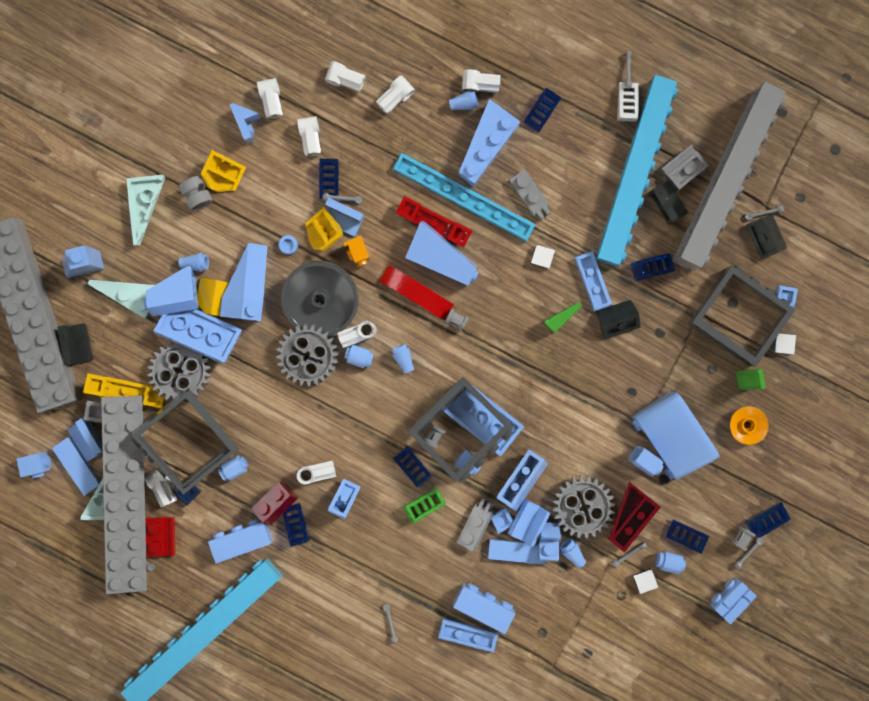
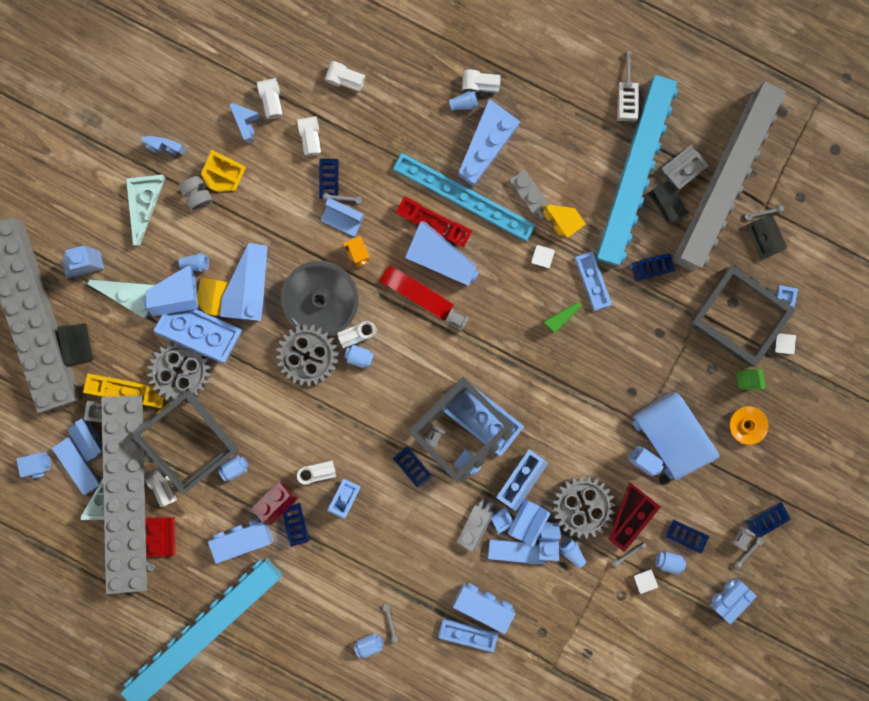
dark blue tile [174,478,202,506] -> none
light blue tile [278,235,298,255] -> none
yellow slope [305,207,343,252] -> none
white piece [376,75,415,114] -> none
light blue cone [392,344,414,374] -> none
bright green slope [402,488,446,524] -> none
clear blue slope [524,88,561,132] -> none
pearl dark grey panel [595,300,641,339] -> none
none -> light blue slope [141,136,186,156]
none -> light blue brick [354,633,384,658]
none -> yellow slope [542,204,586,238]

